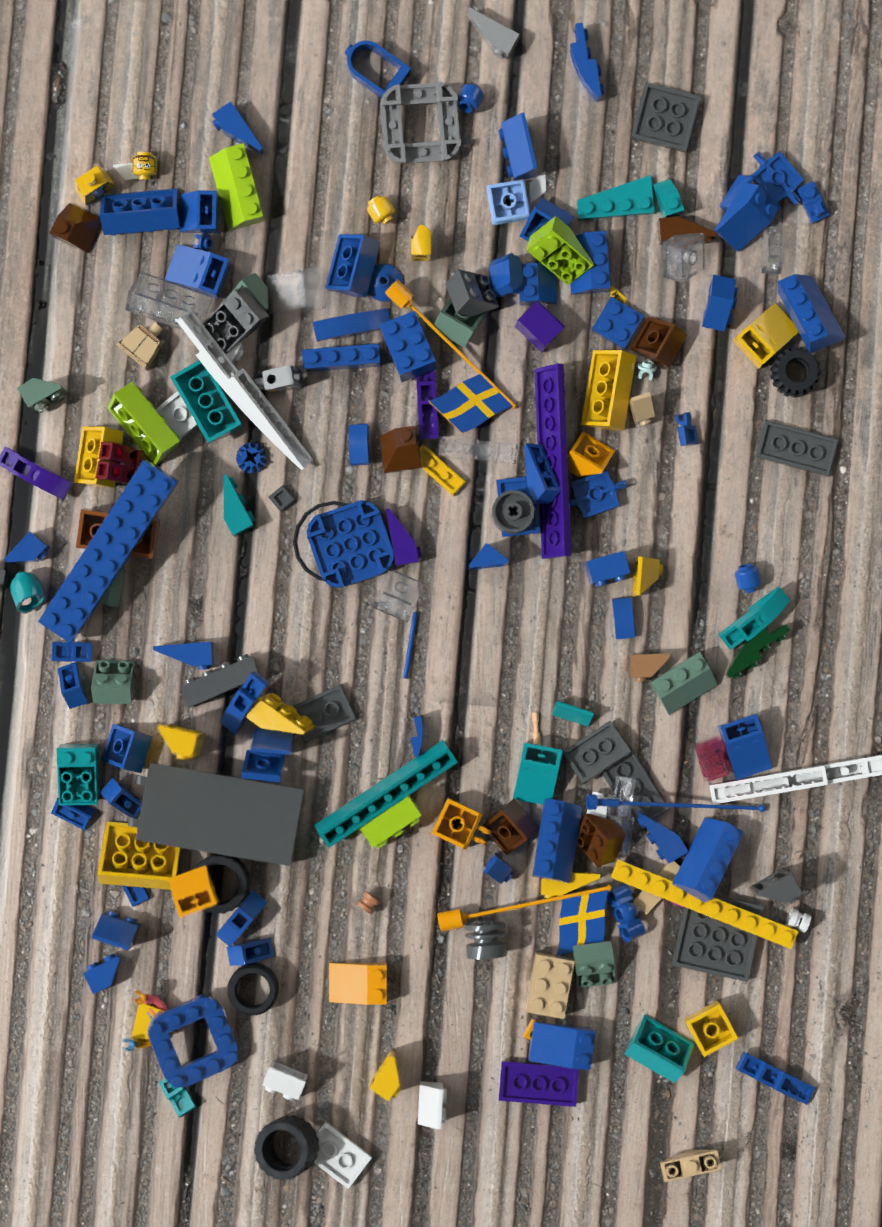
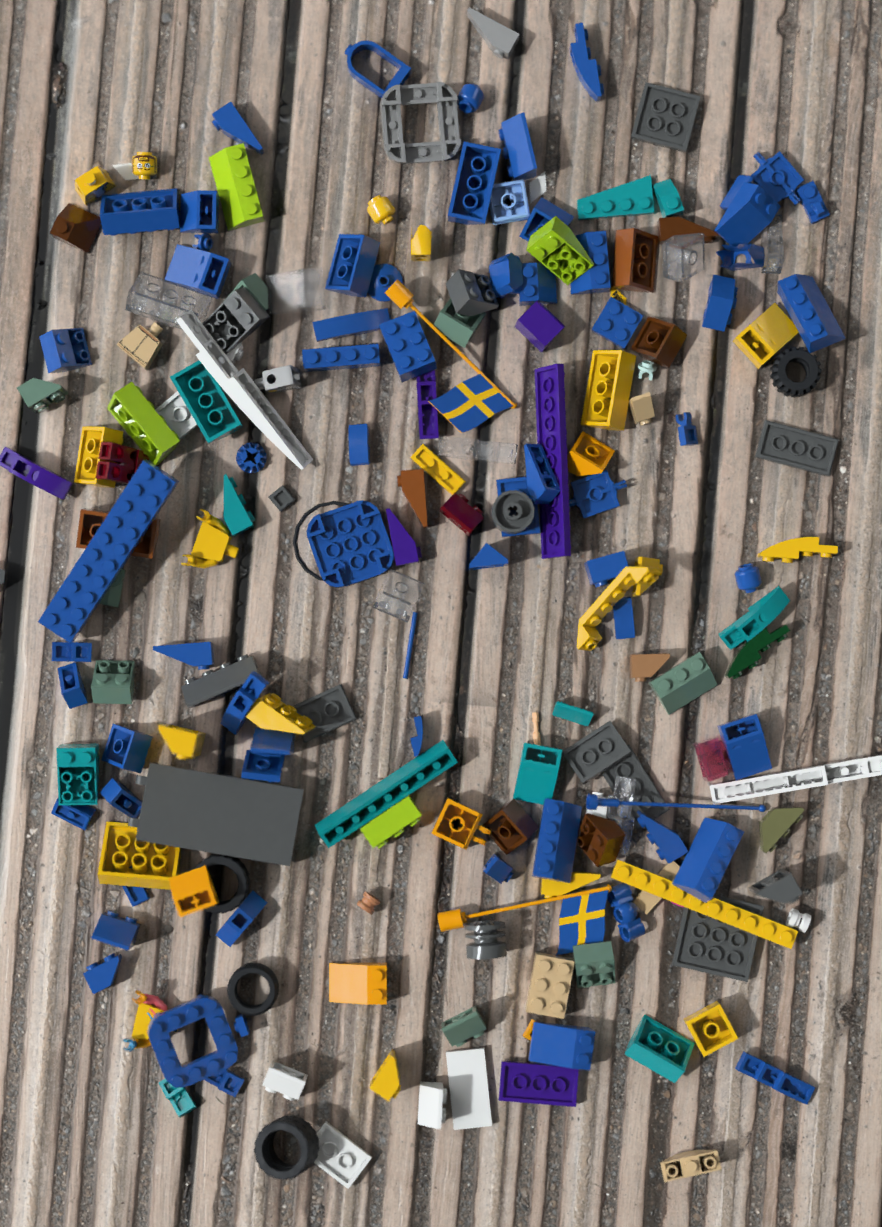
blue slope [4,531,50,563] -> none
teal piece [10,571,46,614] -> none
blue slope [227,938,274,966] -> none
reddish brown slope [380,426,422,474] -> none
none -> blue slope [39,328,92,373]
none -> yellow torso [181,509,239,569]
none -> blue slope [203,1069,245,1097]
none -> blue plate [233,1014,250,1037]
none -> dark orange slope [397,469,428,528]
none -> dark red slope [440,493,484,536]
none -> sand green slope [441,1006,486,1047]
none -> white tile [446,1047,492,1130]
none -> blue slope [448,142,501,225]
none -> yellow slope [577,567,661,651]
none -> dark orange slope [612,228,658,293]
none -> blue piece [716,243,764,271]
none -> yellow slope [757,537,838,563]
none -> olive slope [759,807,805,853]

